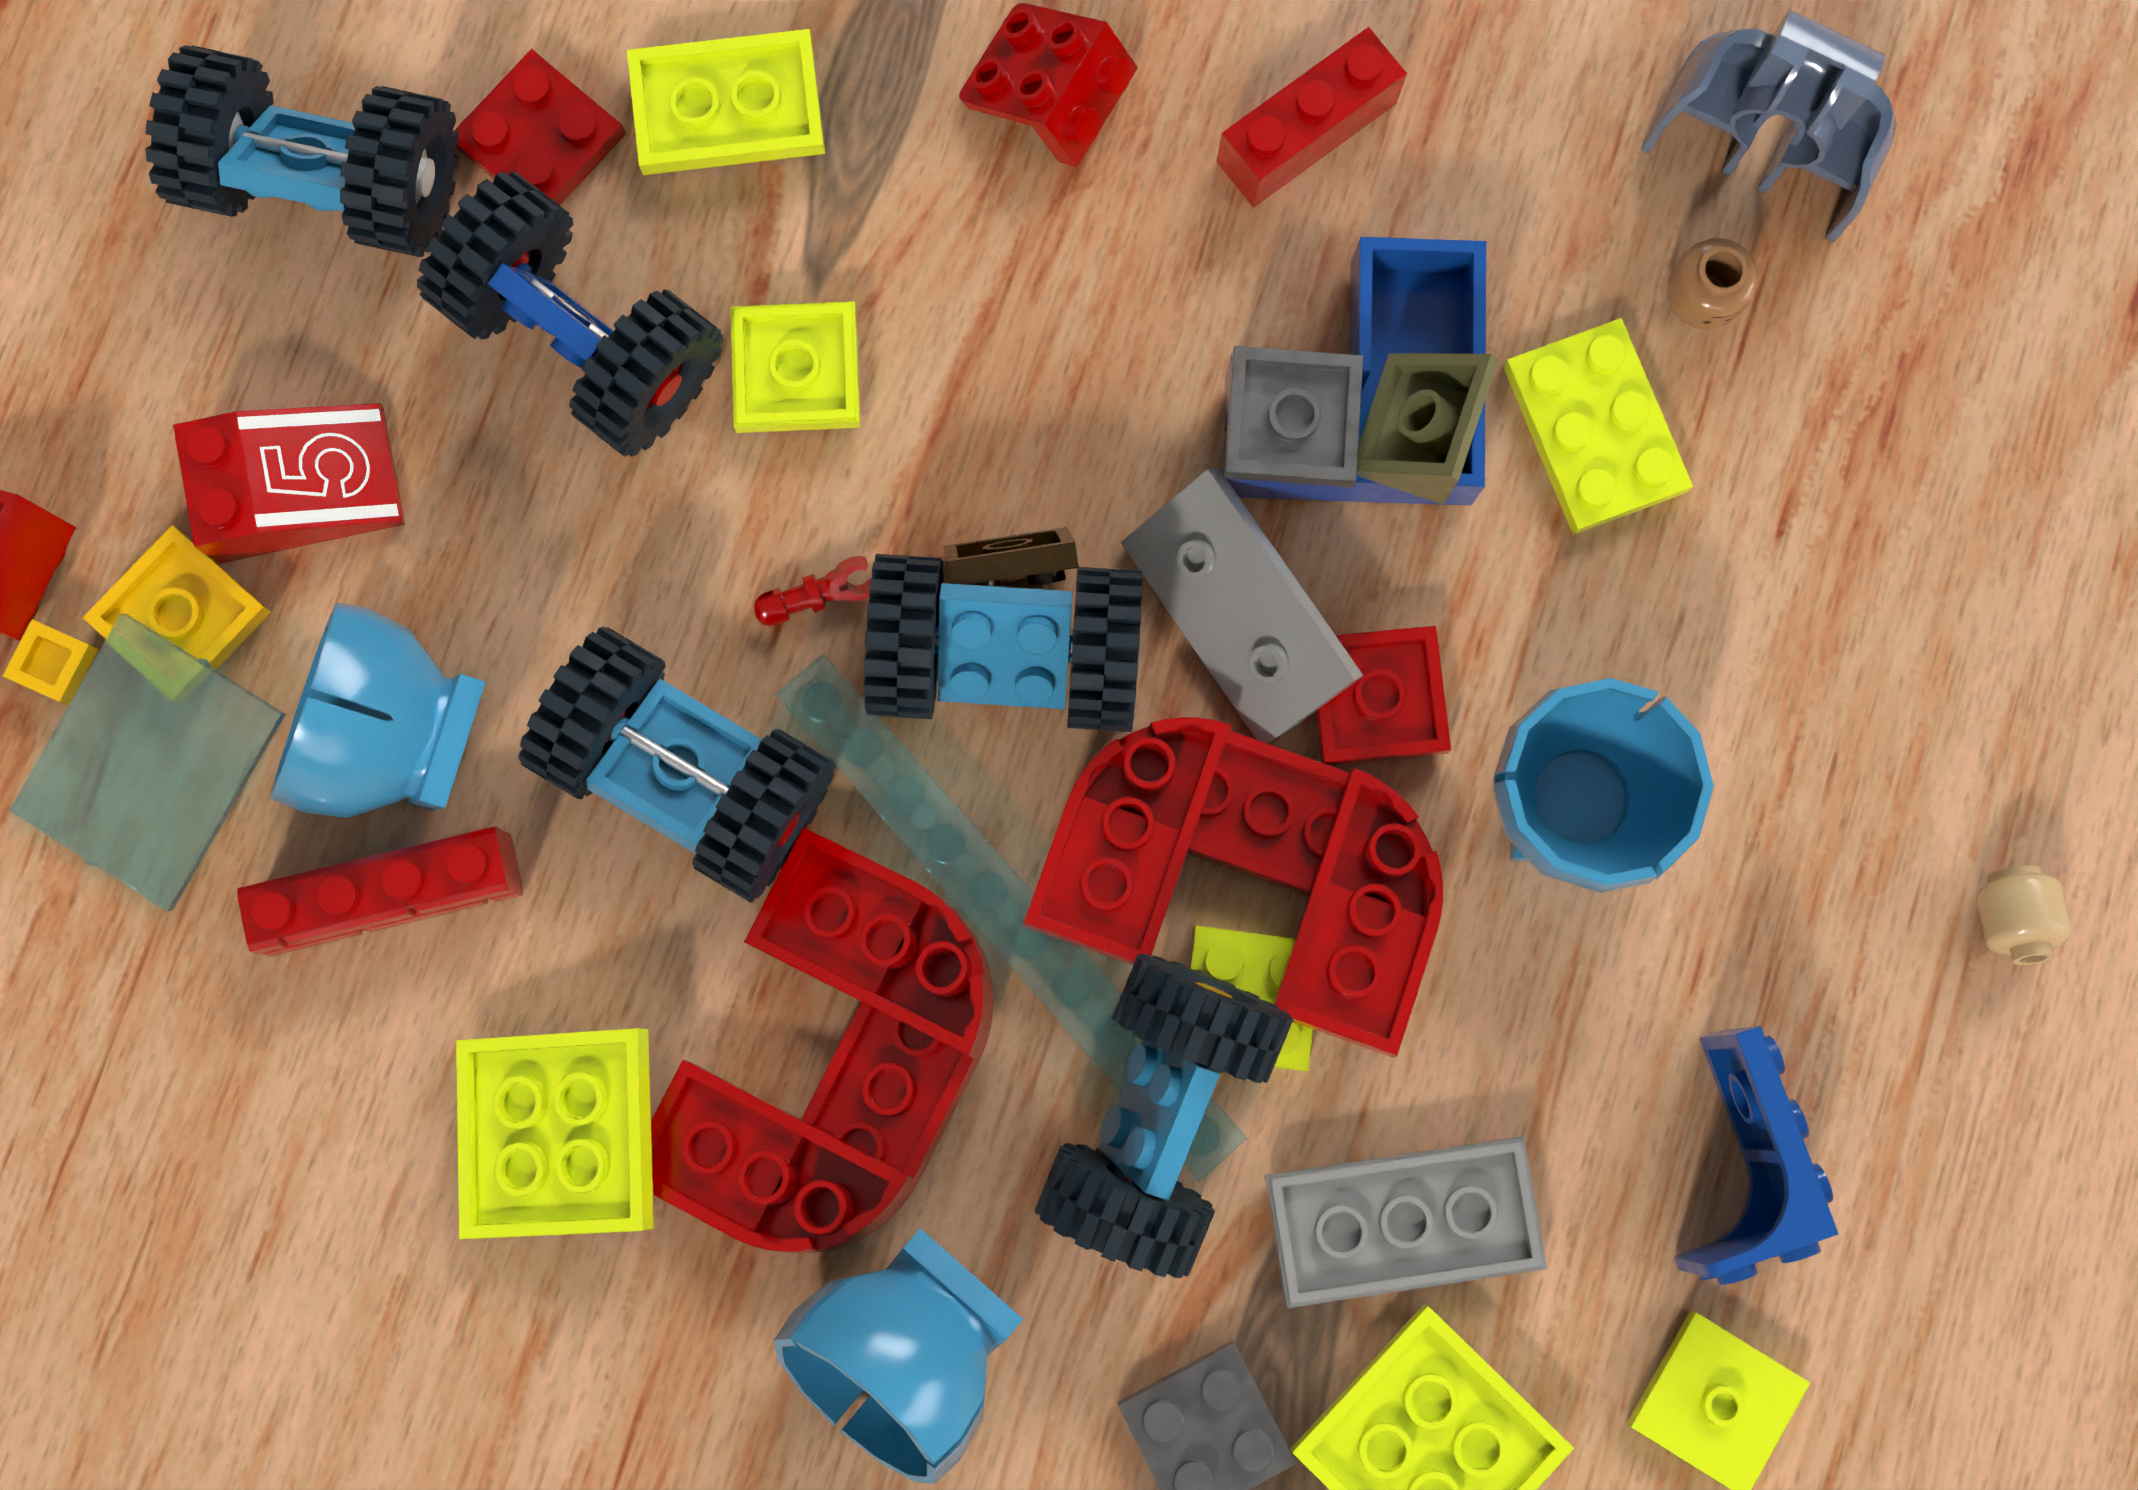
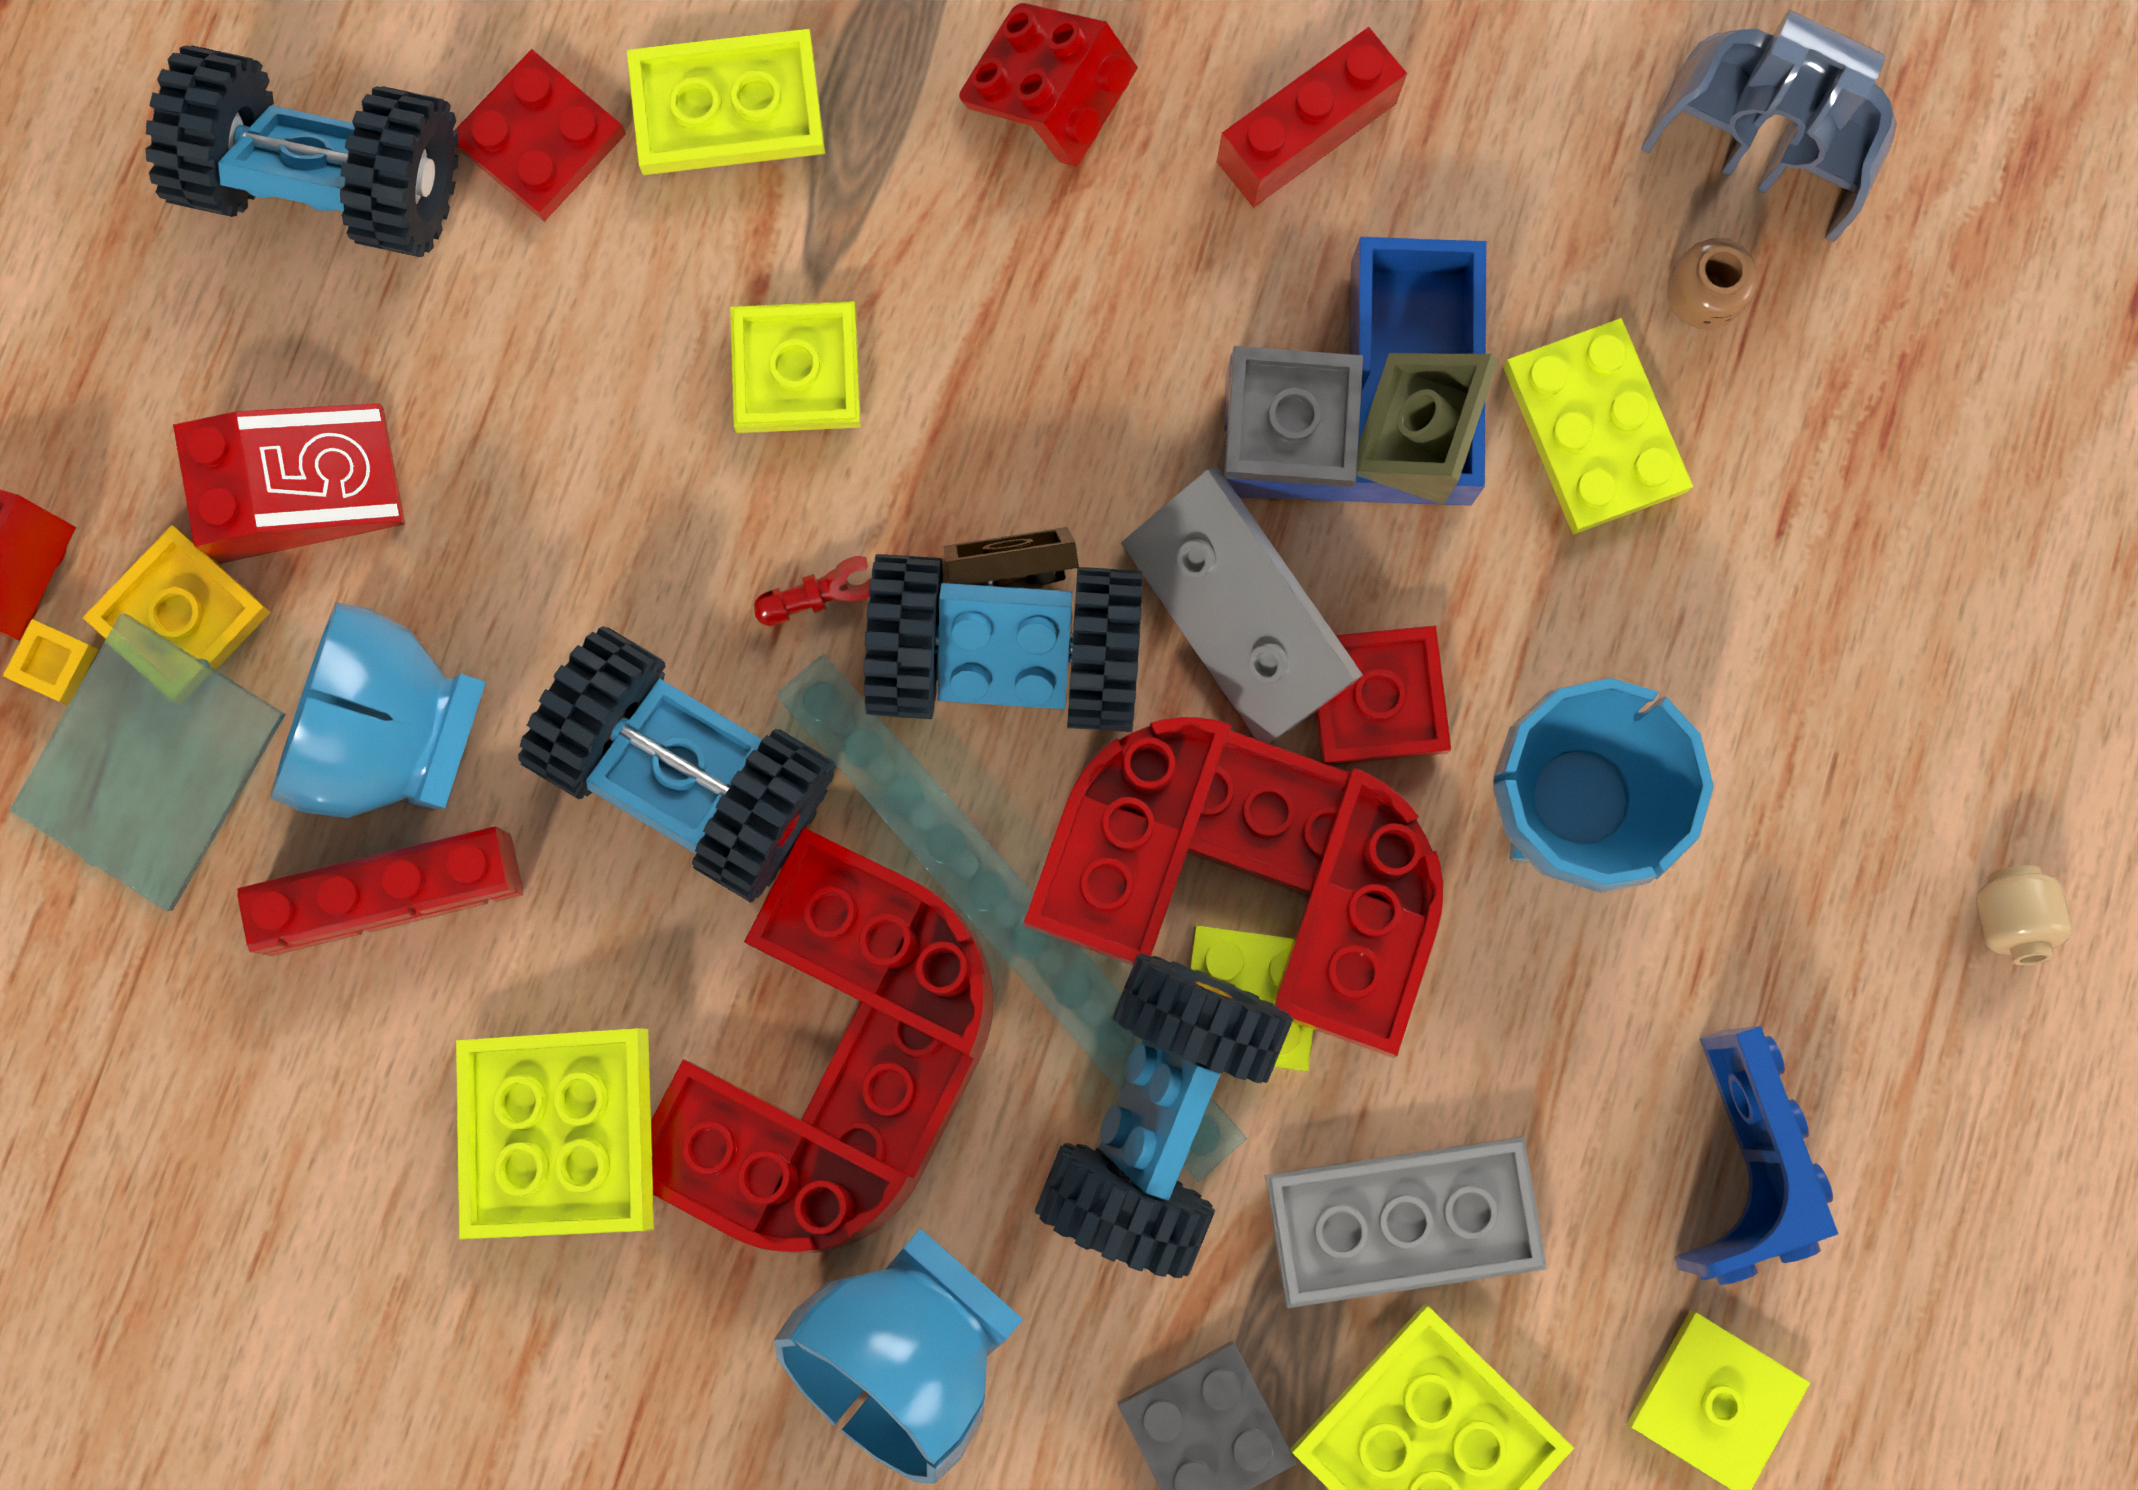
black plate [417,171,724,457] -> none

